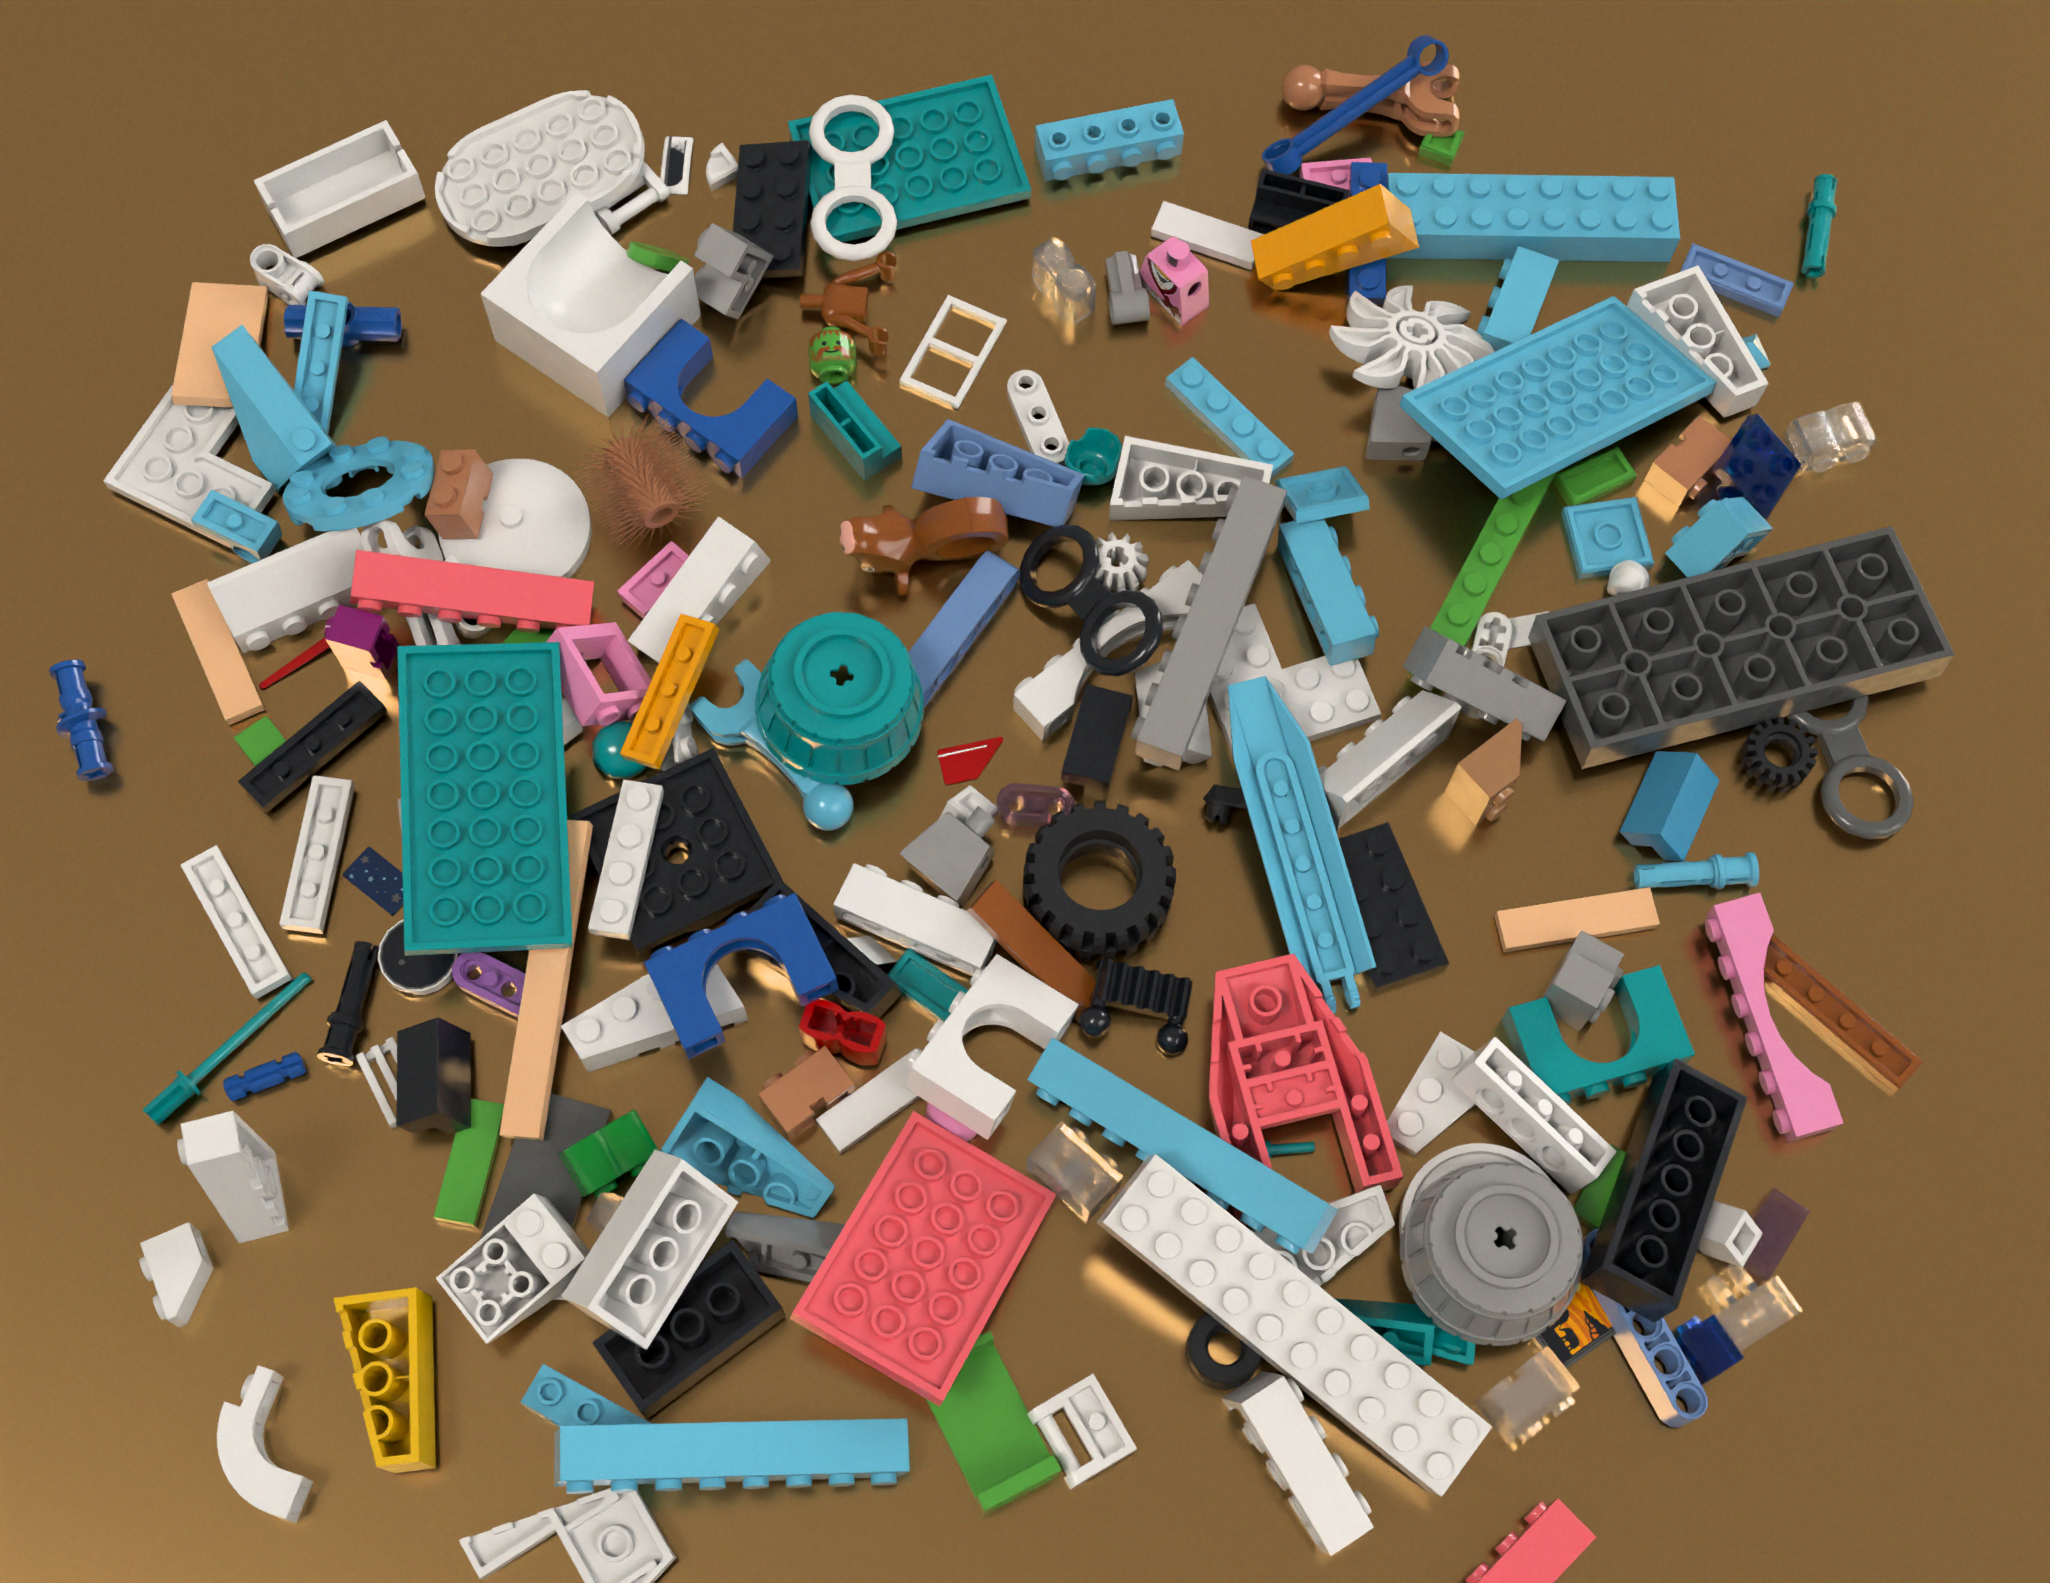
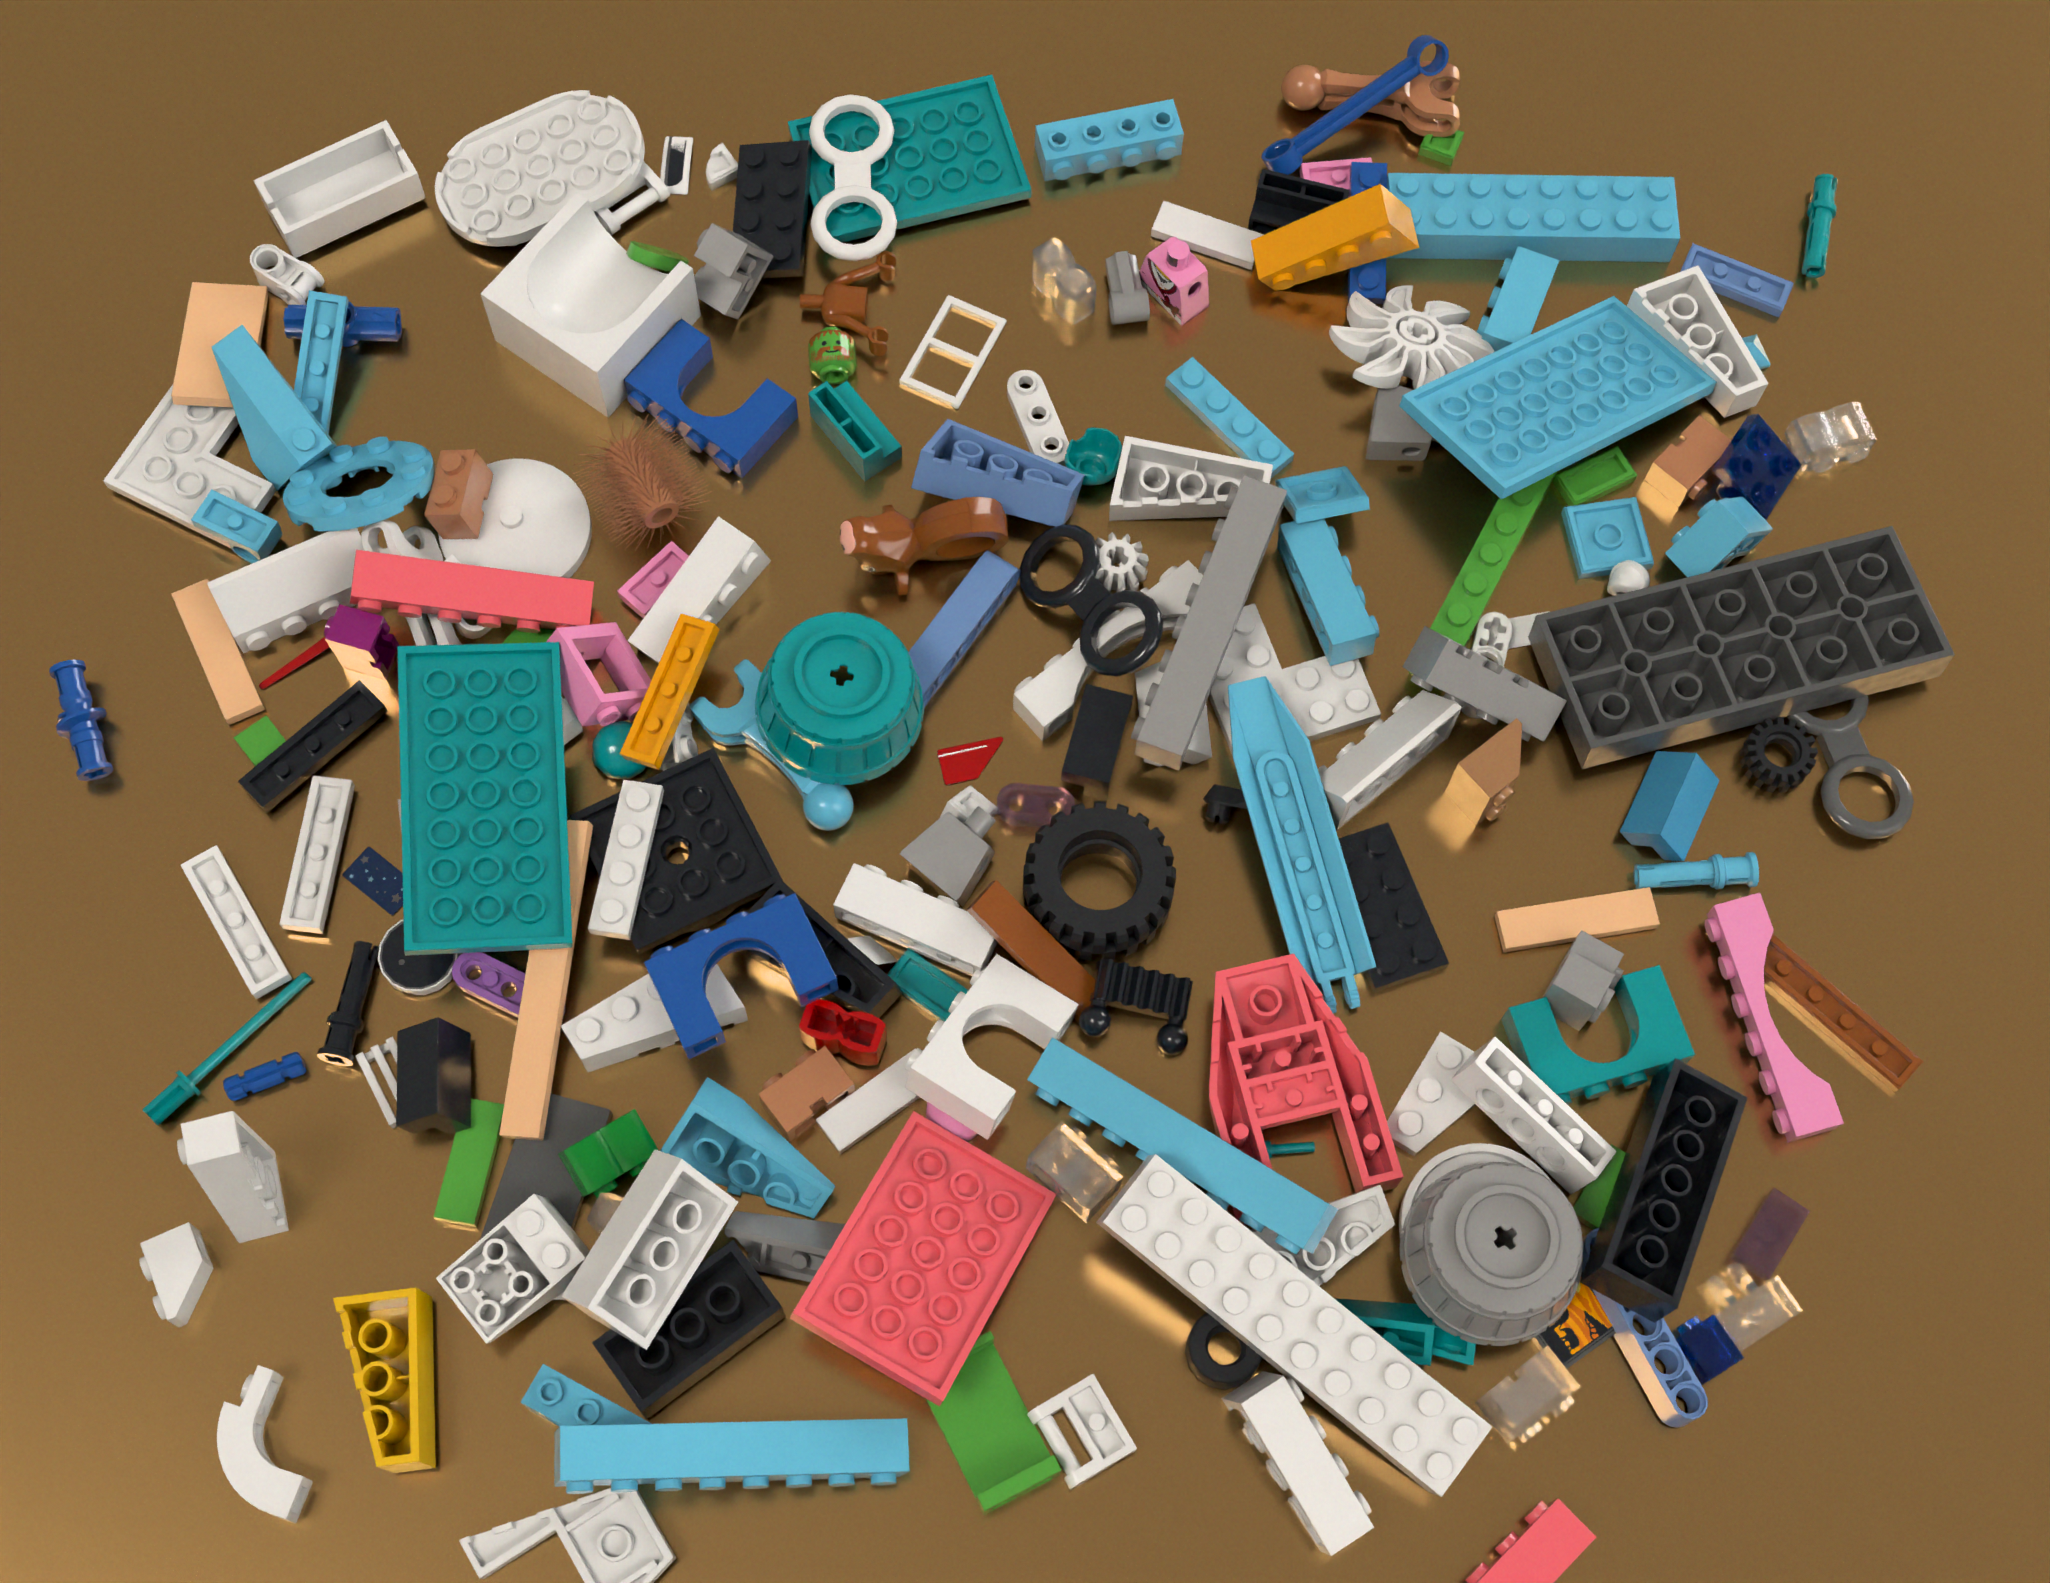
white brick [1698,1201,1763,1267] -> none

